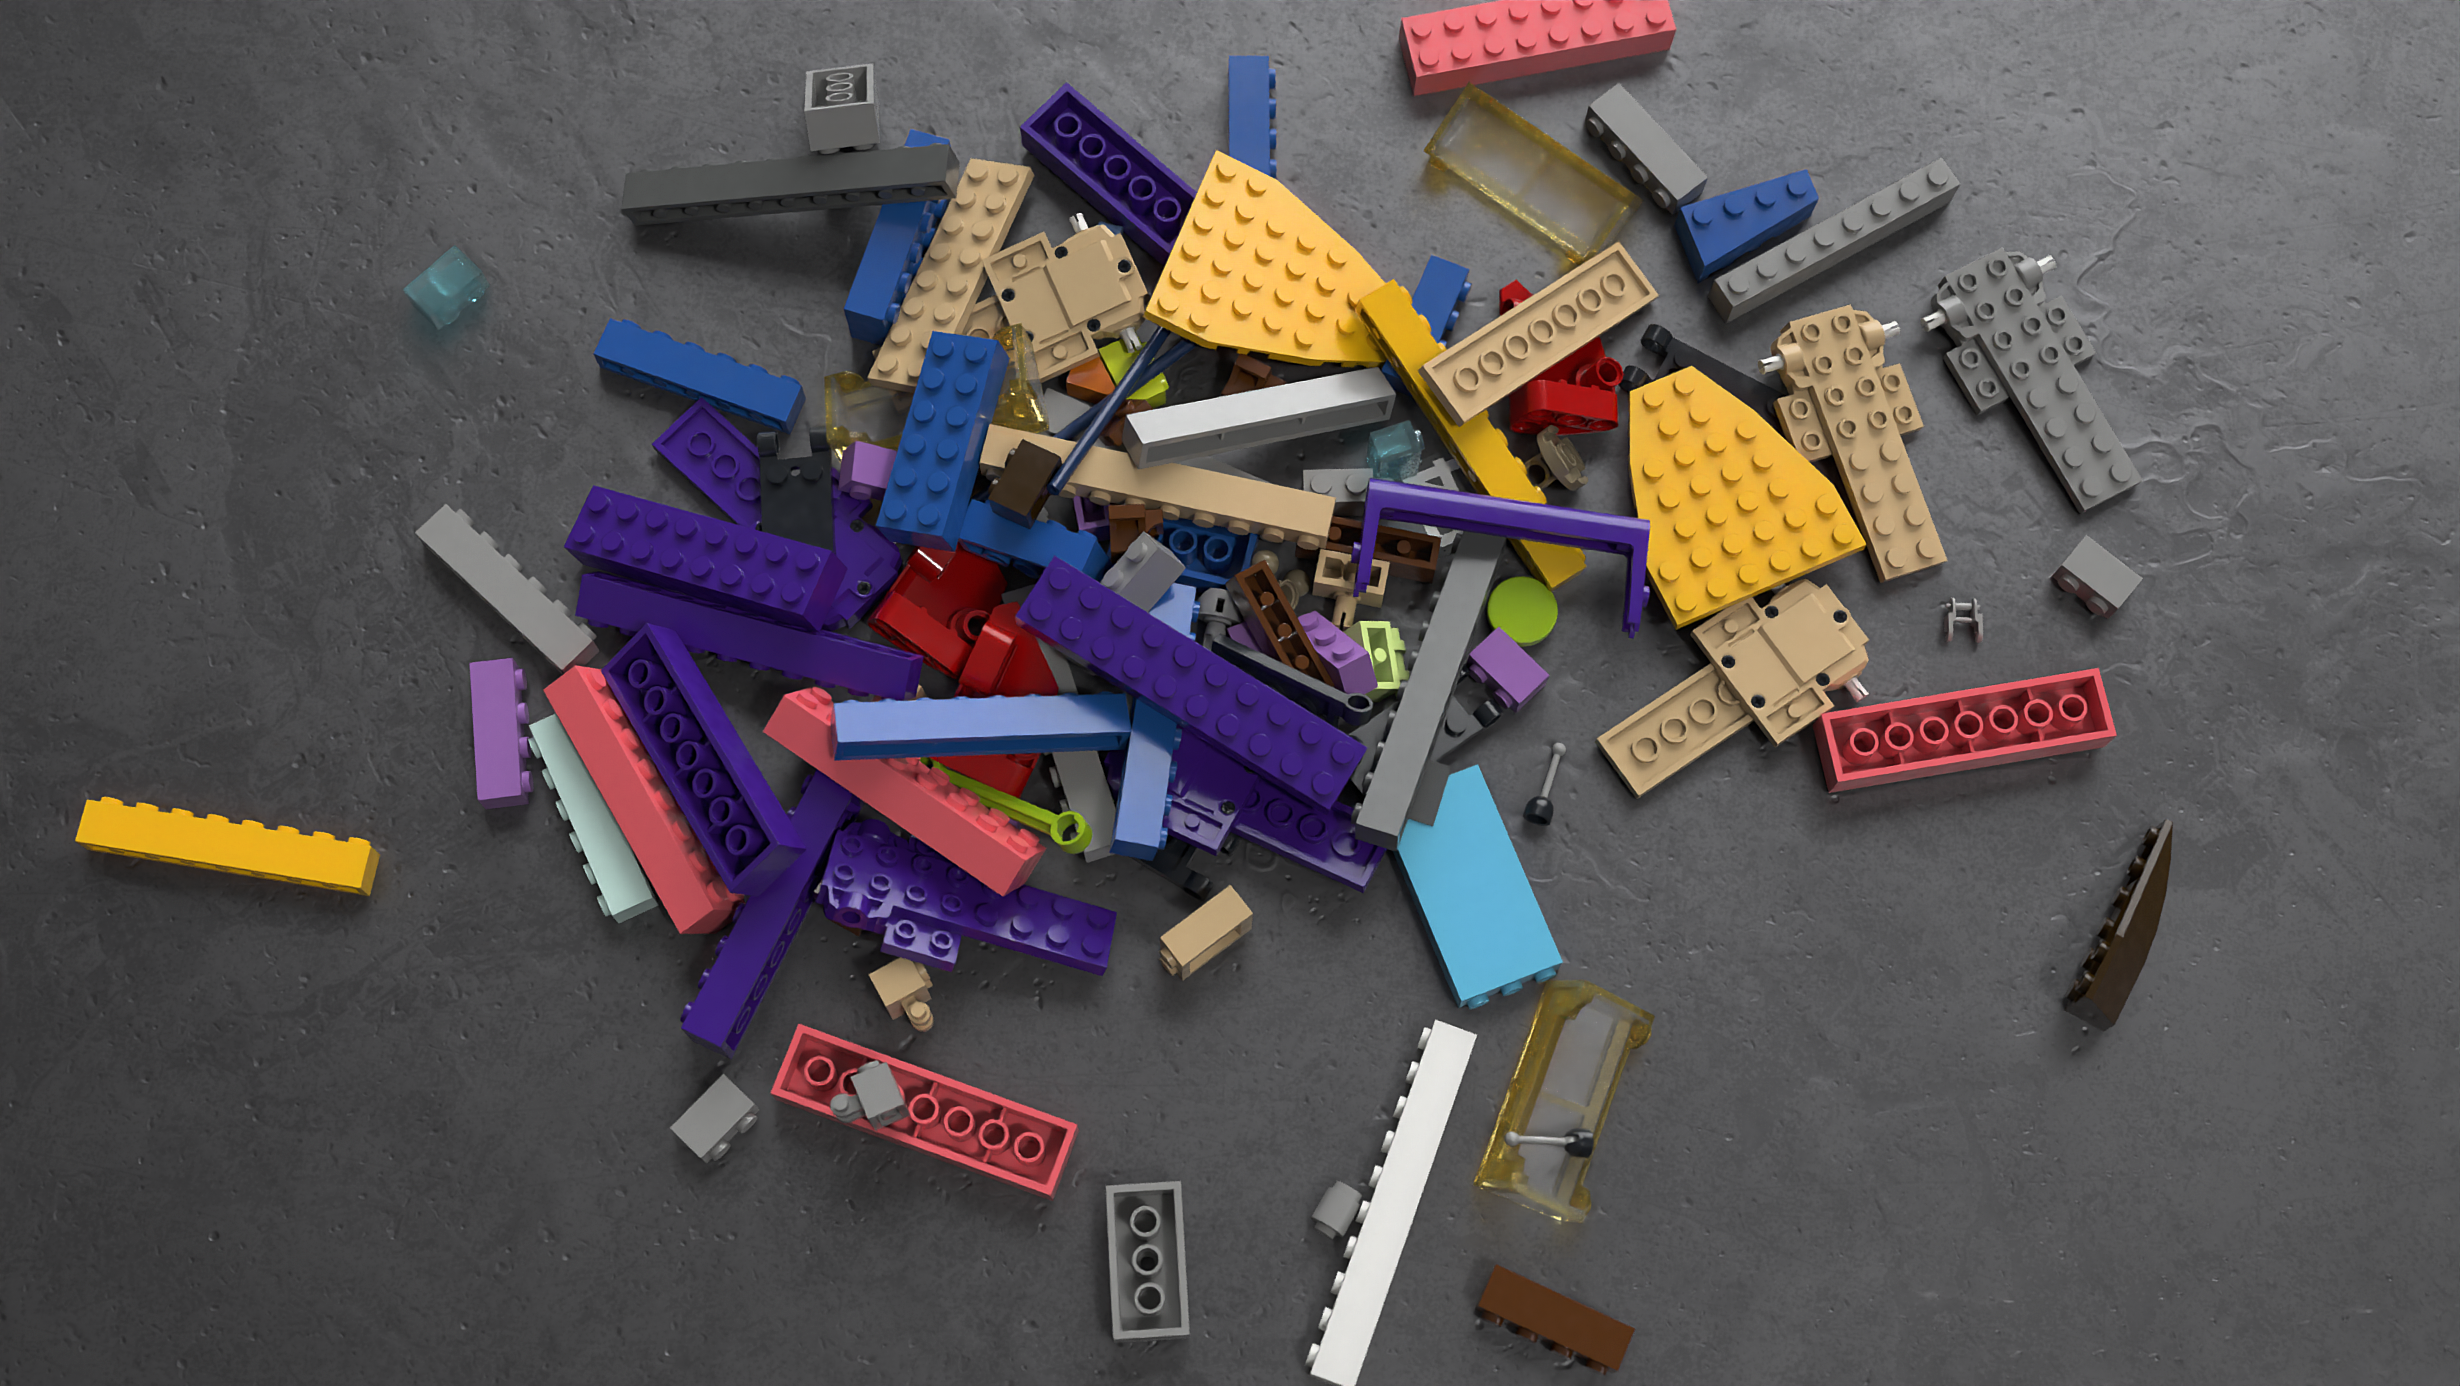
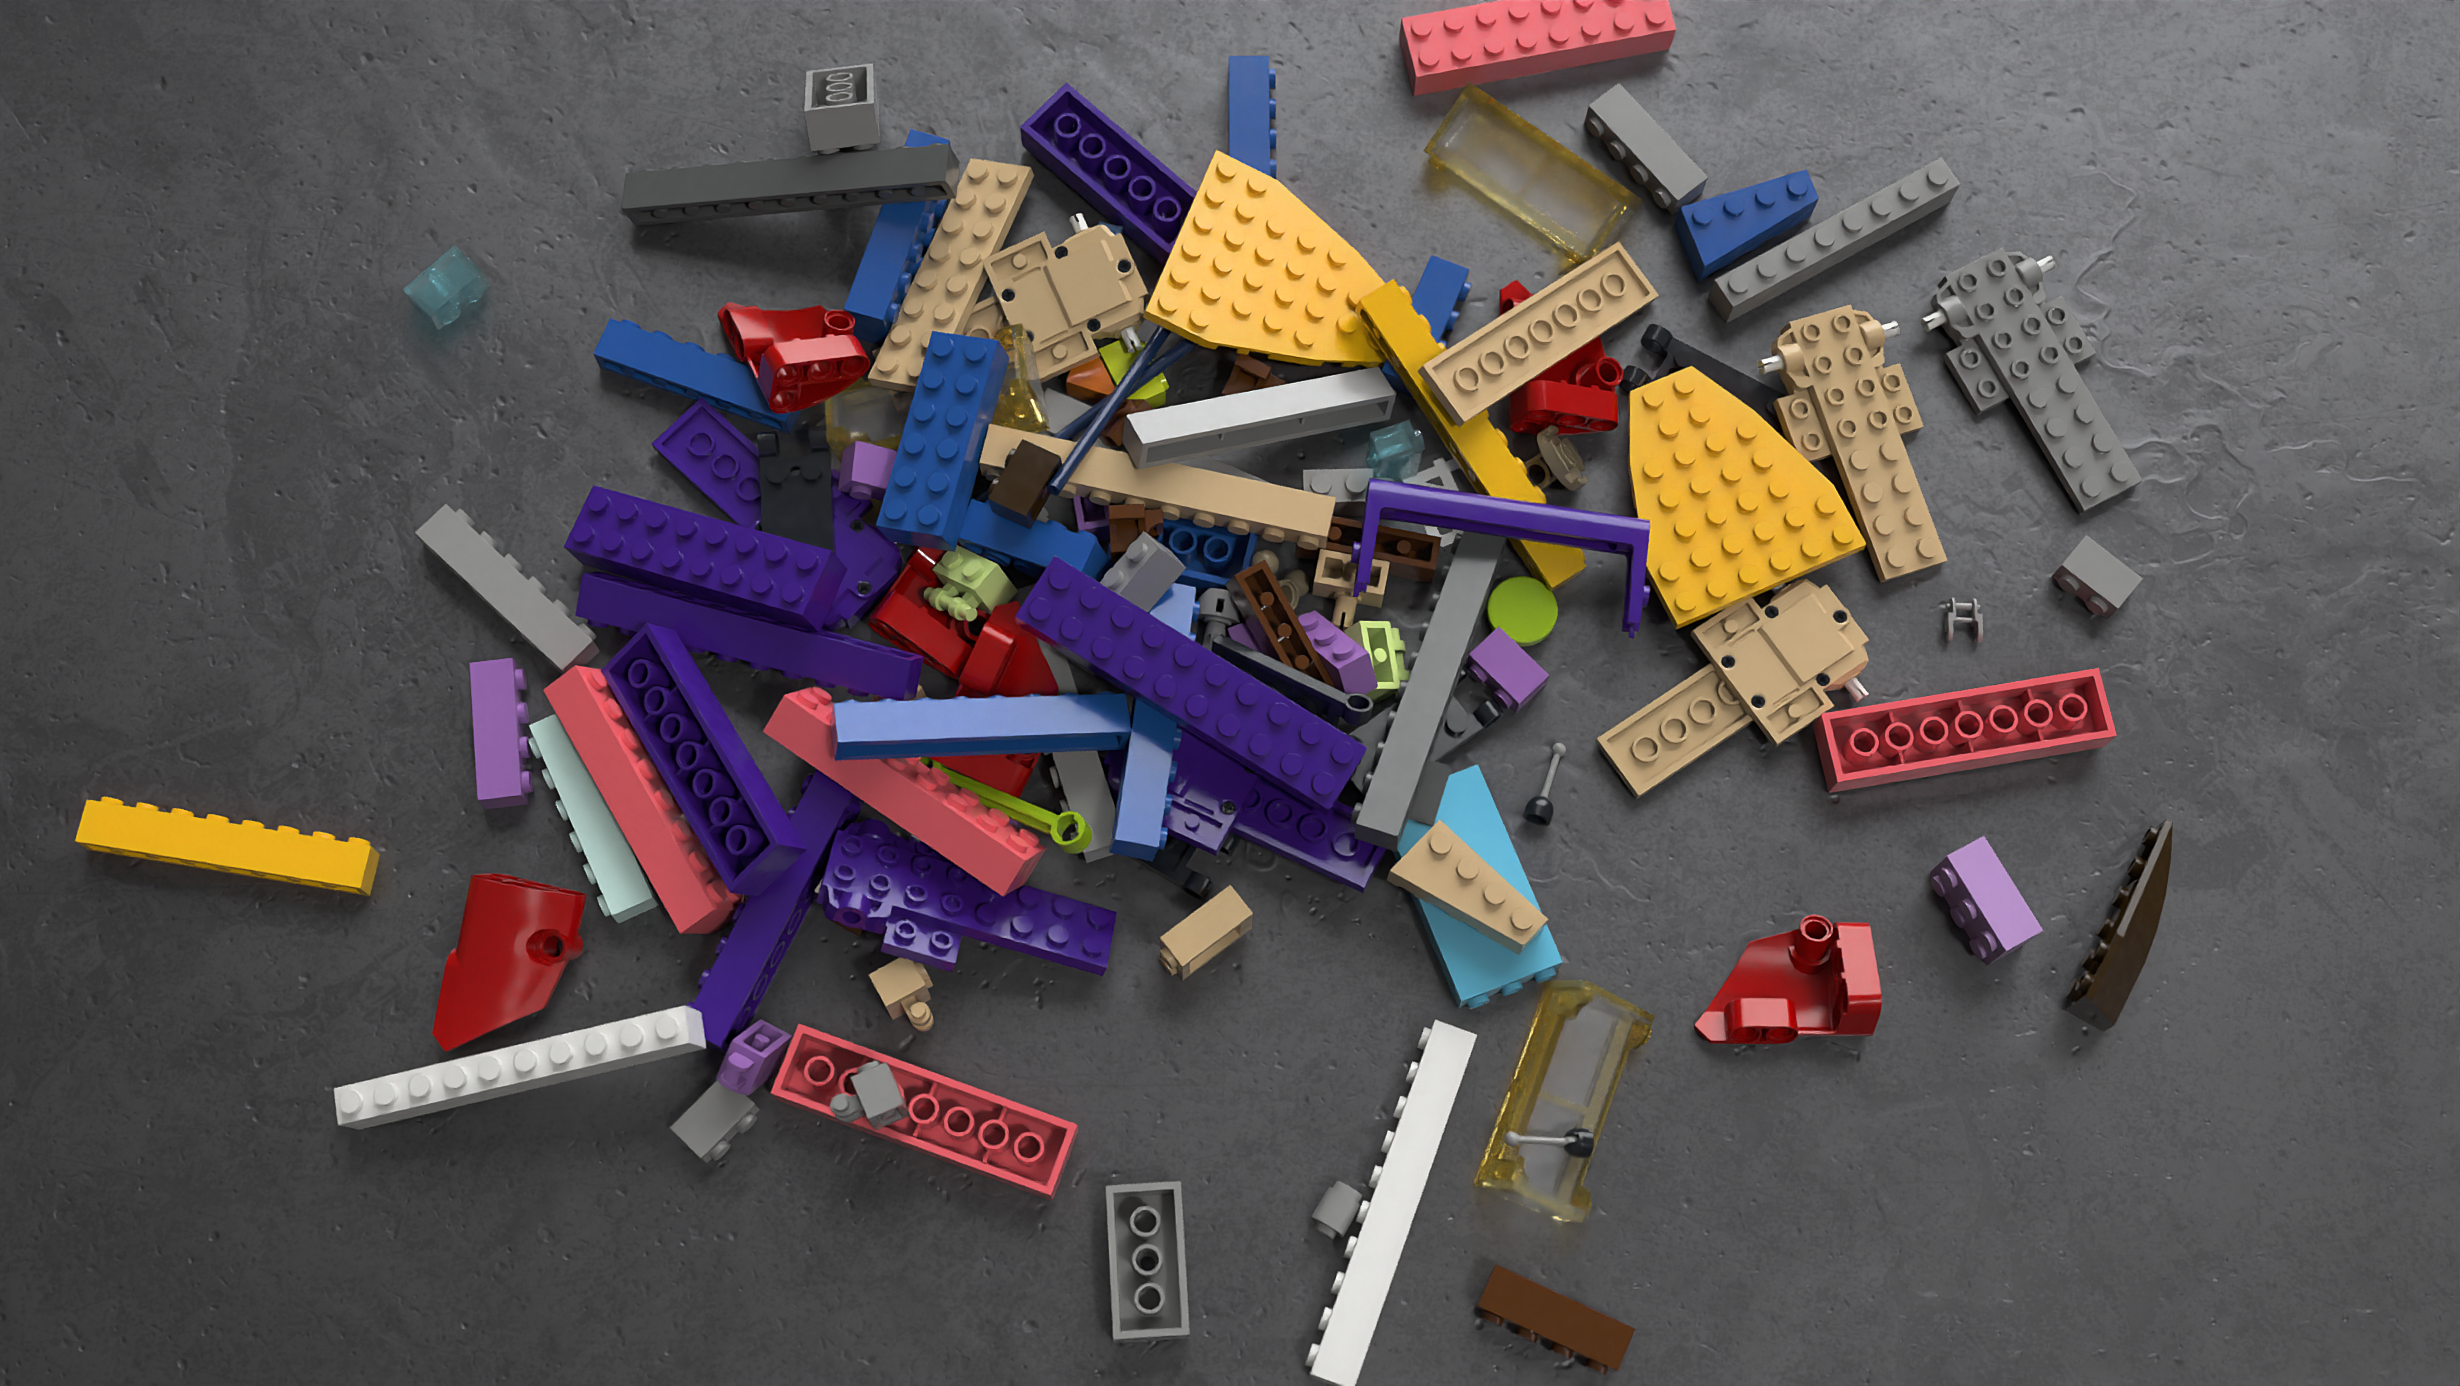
none -> white brick [334,1006,706,1130]
none -> red panel [432,873,587,1052]
none -> medium lavender brick [716,1019,792,1096]
none -> red panel [717,302,870,414]
none -> yellowish green brick [924,545,1018,621]
none -> tan wedge [1387,819,1548,955]
none -> red panel [1694,914,1882,1044]
none -> lavender brick [1929,836,2043,966]

